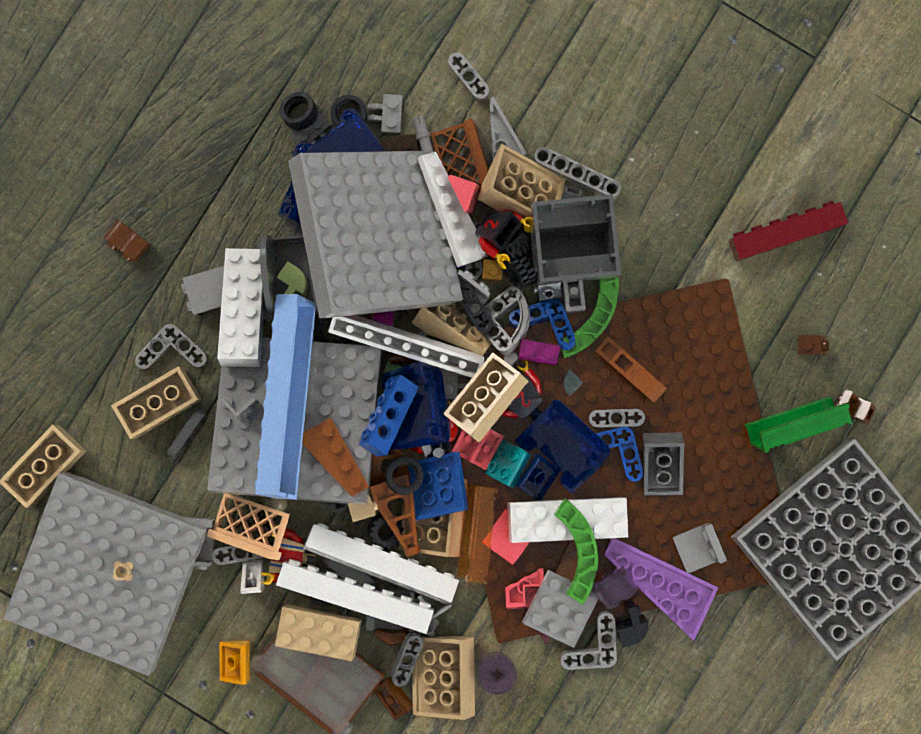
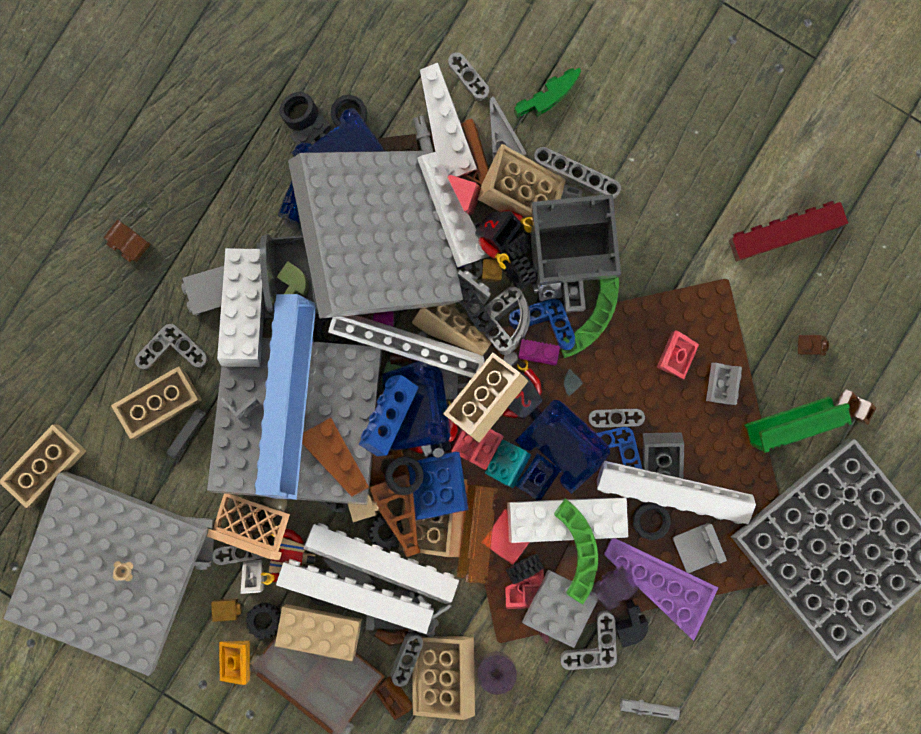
light grey hinge [367,94,403,134] -> none
dark orange slope [595,337,667,403] -> none
none -> pearl gold brick [211,598,242,622]
none -> black tyre [246,603,281,639]
none -> white wing [420,63,478,177]
none -> black tyre [506,553,544,584]
none -> green slope [514,68,581,118]
none -> white brick [597,460,756,524]
none -> light grey pin [620,698,680,720]
none -> black tyre [632,503,671,540]
none -> coral slope [656,331,699,379]
none -> light grey bracket [706,363,742,405]

